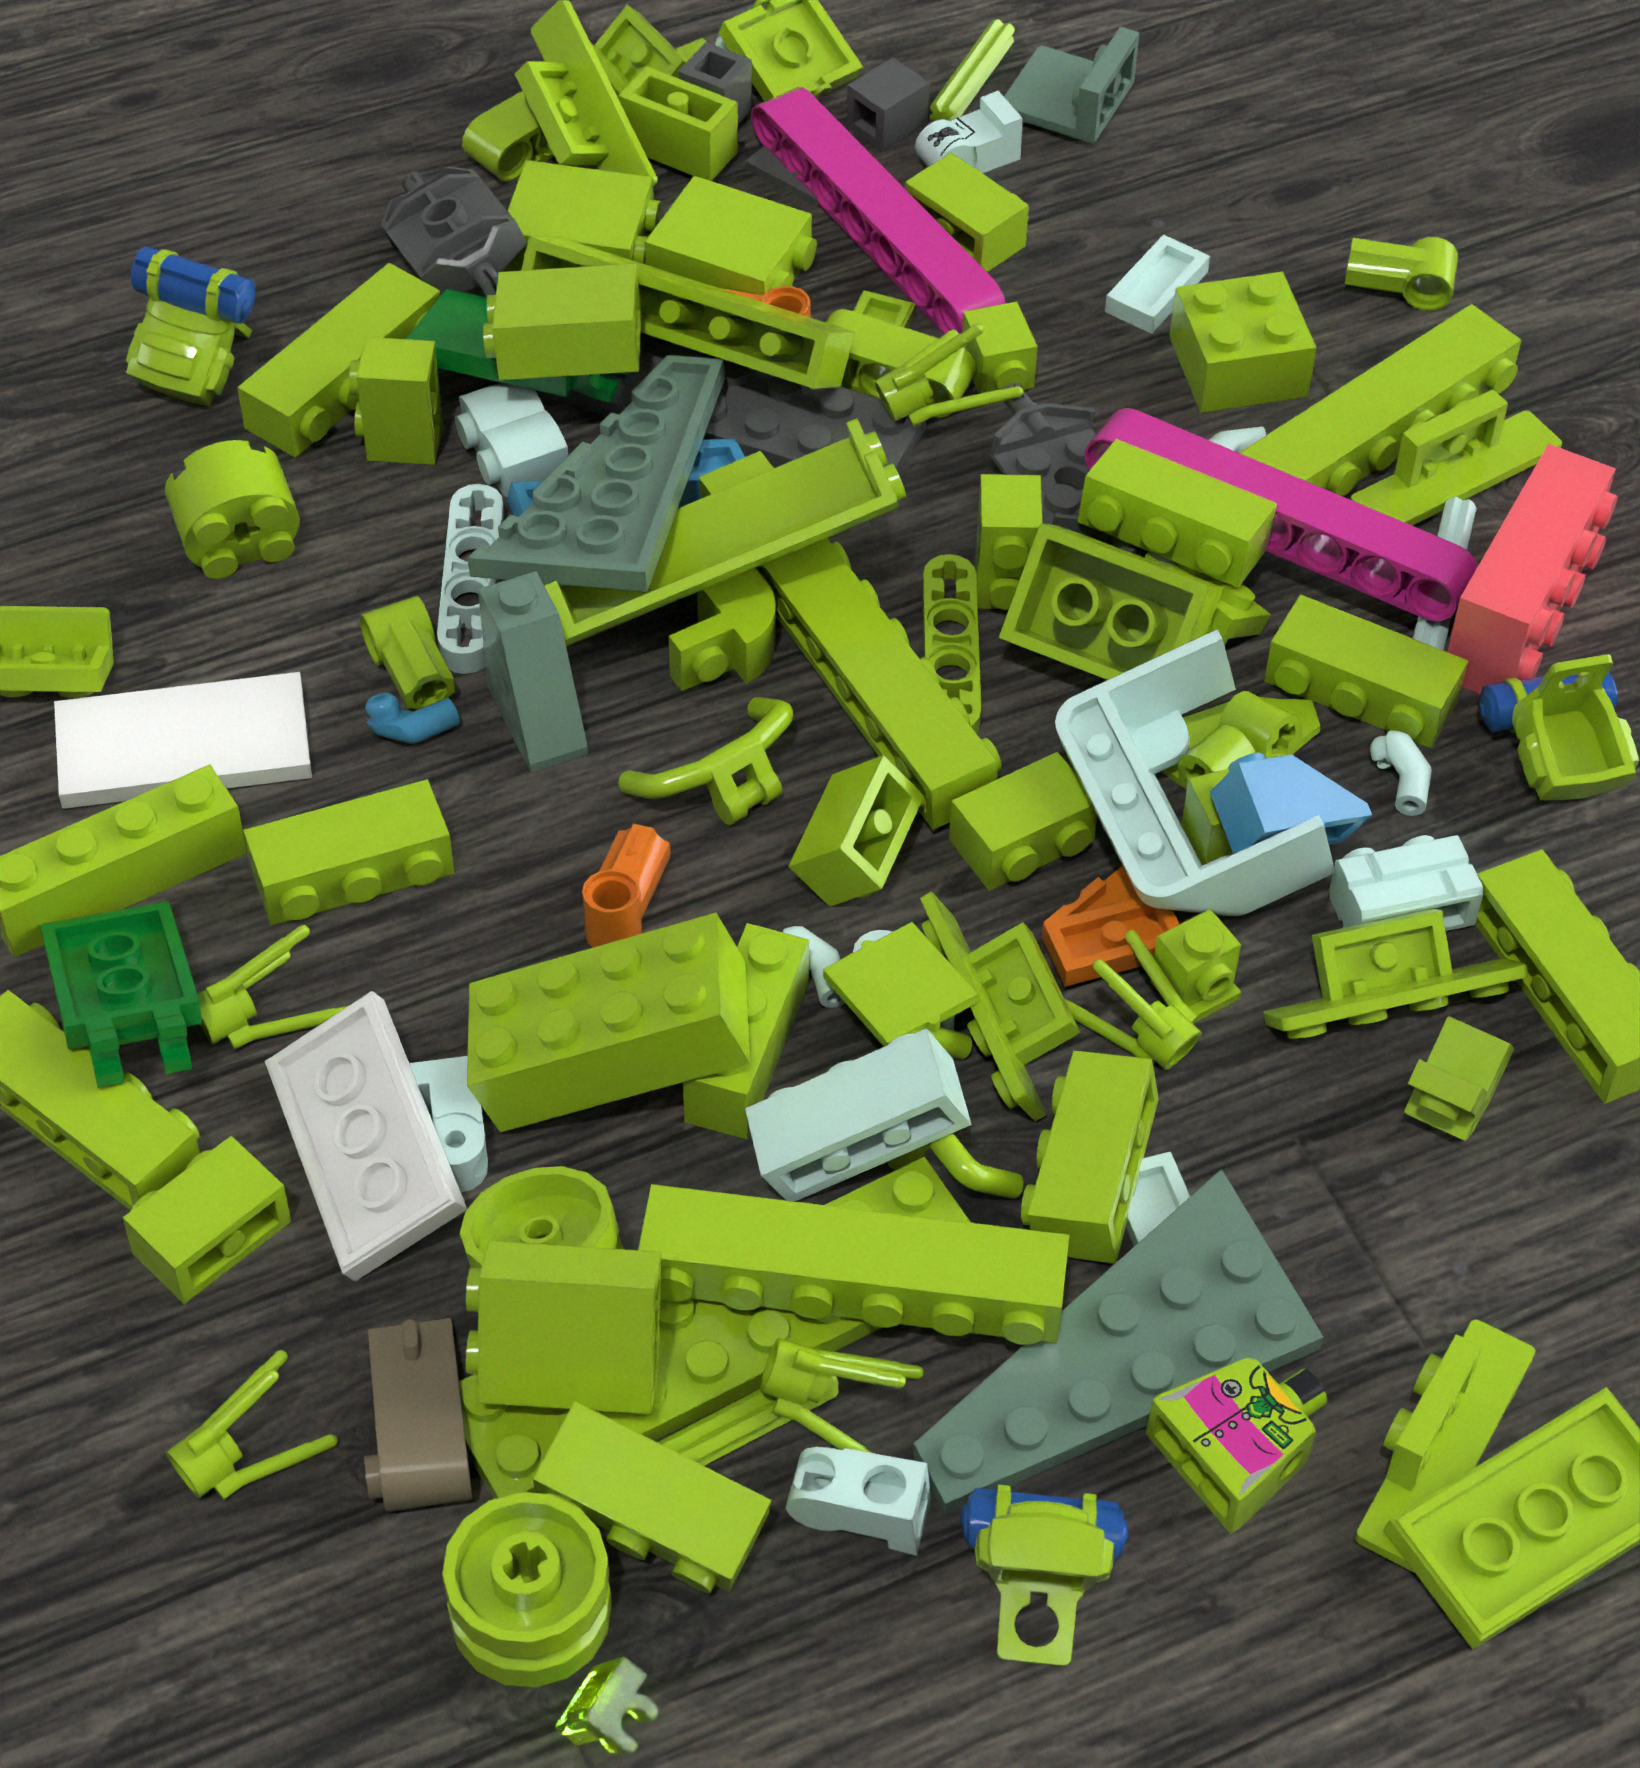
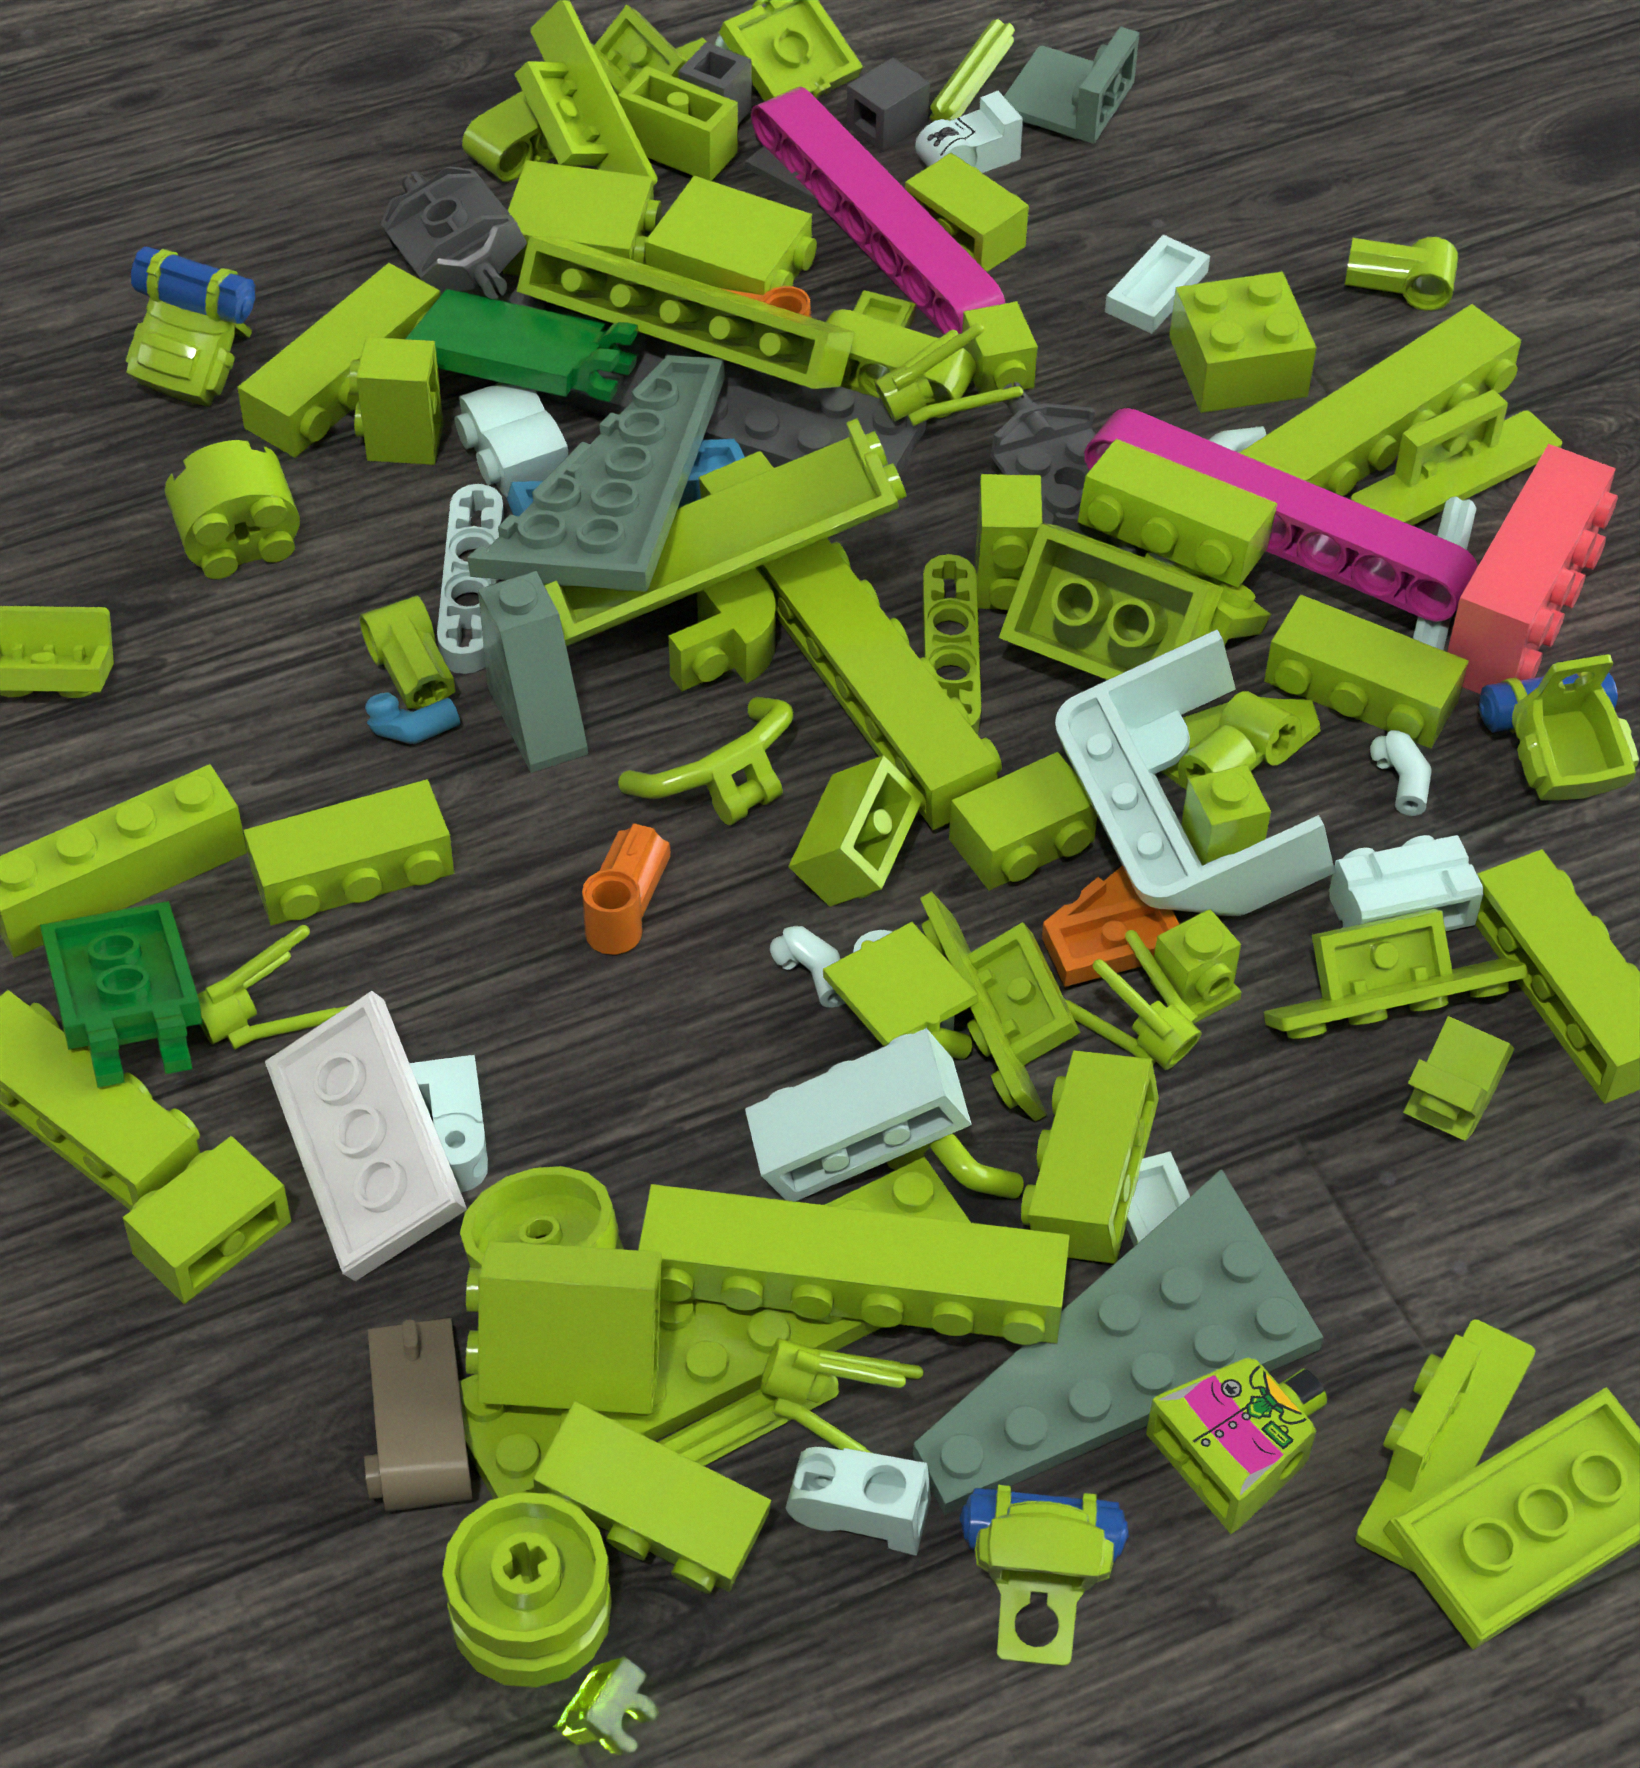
white tile [54,672,312,809] -> none
lime plant [165,1350,338,1500] -> none
lime brick [467,912,750,1132] -> none
lime brick [483,264,641,380] -> none
lime brick [683,923,809,1140] -> none
slope [1210,753,1372,854] -> none

